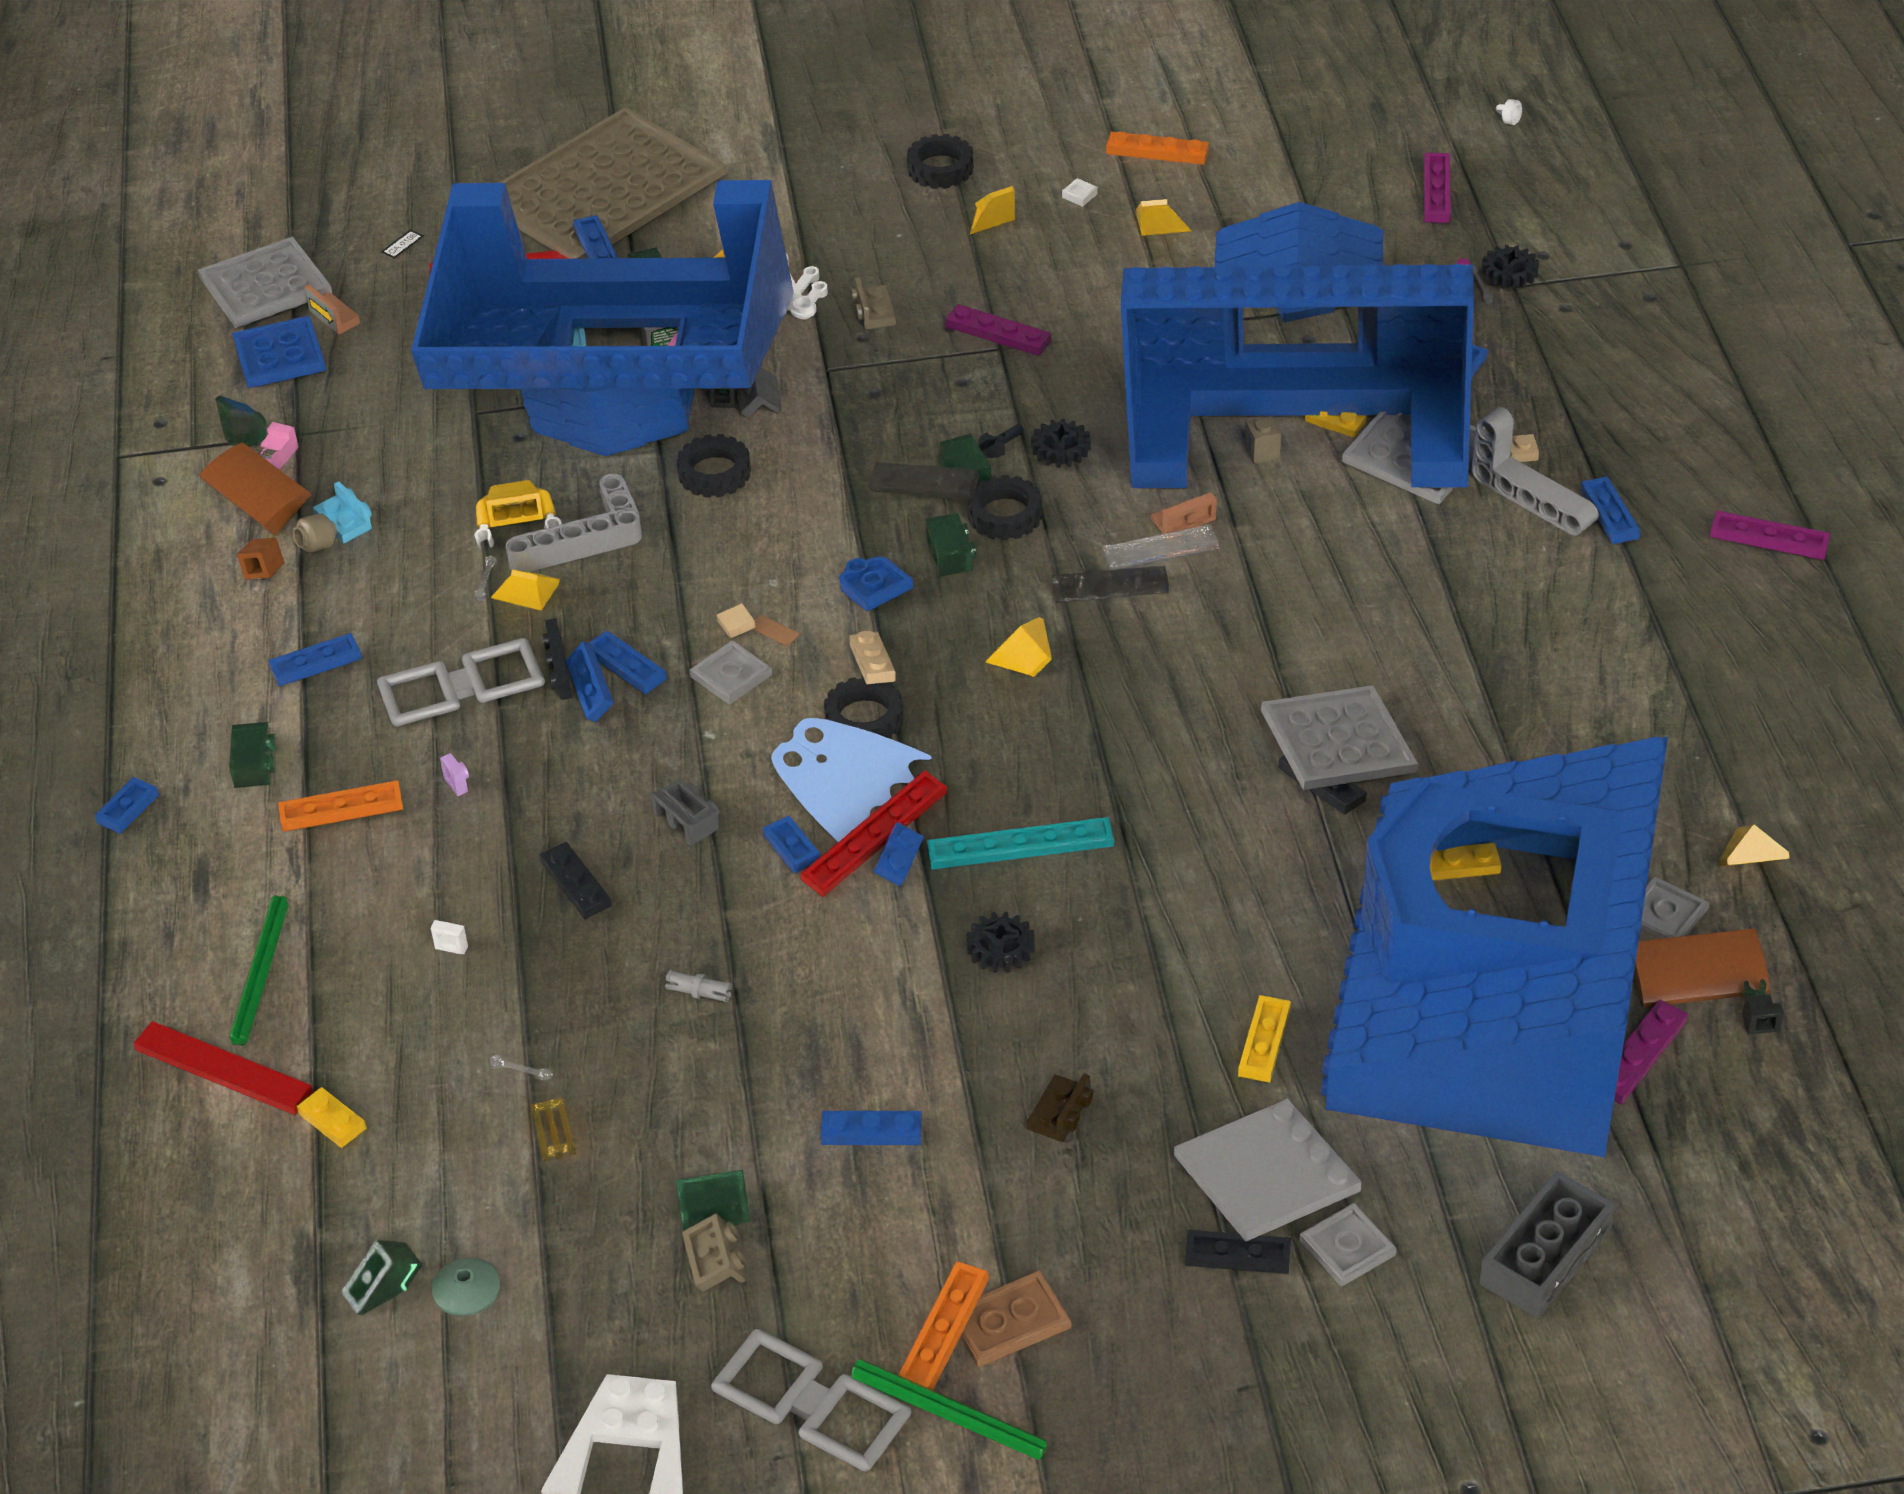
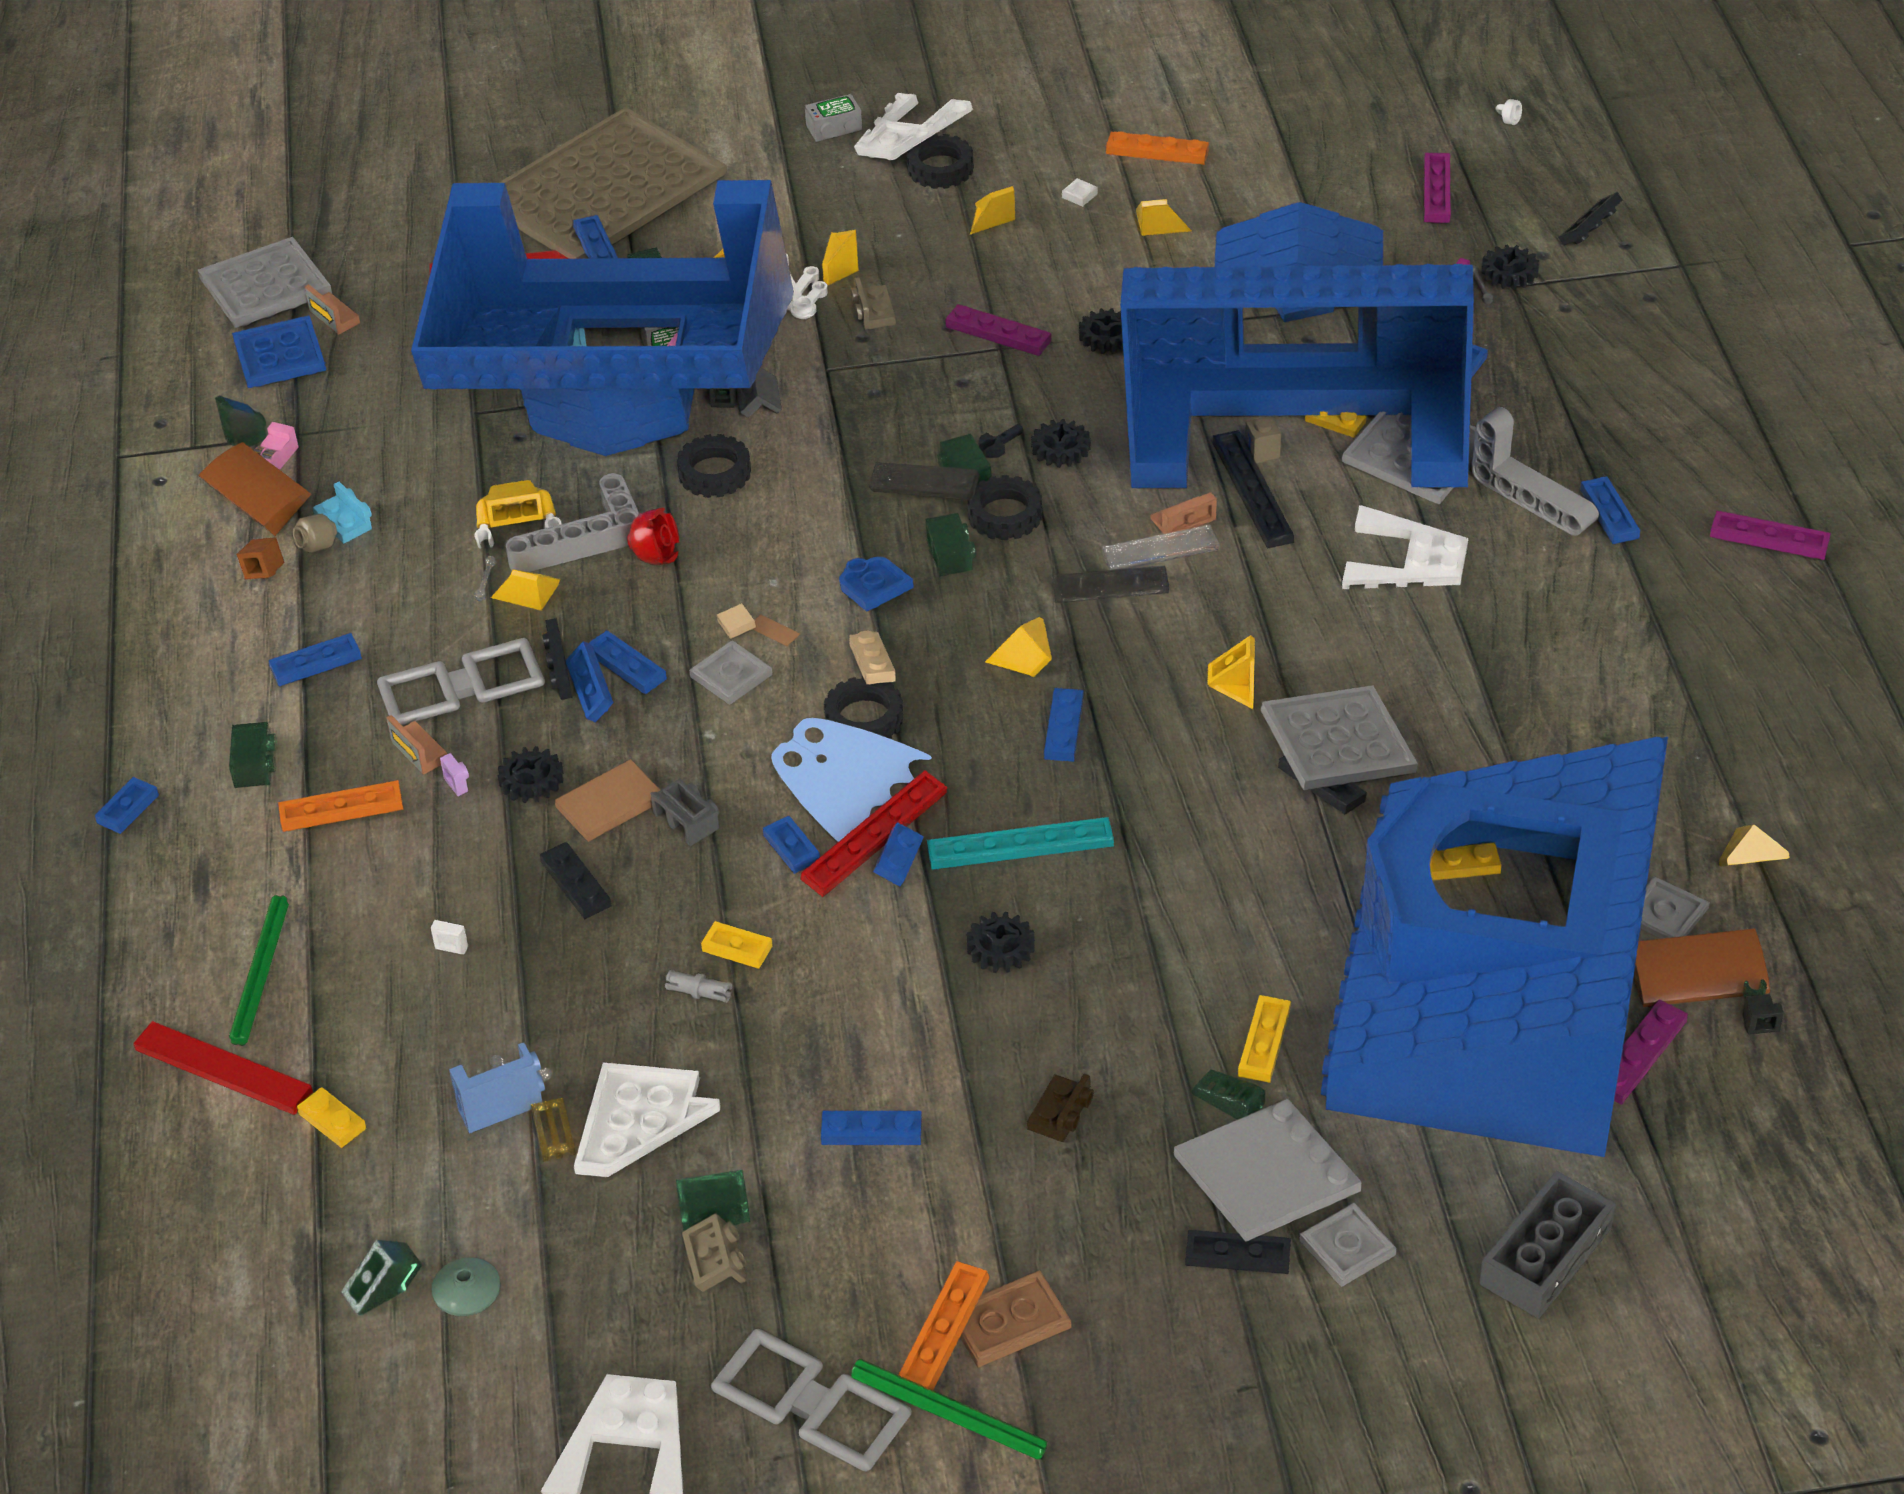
sticker [381,229,424,259] -> none
tan plate [1510,434,1539,462] -> none
none -> nougat panel [386,715,447,775]
none -> medium blue panel [449,1042,545,1134]
none -> black gear [497,746,564,803]
none -> medium nougat tile [555,759,660,842]
none -> white wing [574,1062,721,1177]
none -> red cylinder [627,507,679,565]
none -> yellow plate [701,921,773,969]
none -> light grey brick [805,94,862,142]
none -> yellow slope [822,229,859,285]
none -> white wing [854,93,973,160]
none -> blue plate [1044,688,1084,762]
none -> black gear [1079,308,1123,354]
none -> clear green slope [1192,1069,1266,1120]
none -> yellow slope [1208,635,1255,709]
none -> black tile [1213,430,1294,549]
none -> white wing [1342,505,1468,589]
none -> black plate [1558,192,1623,246]

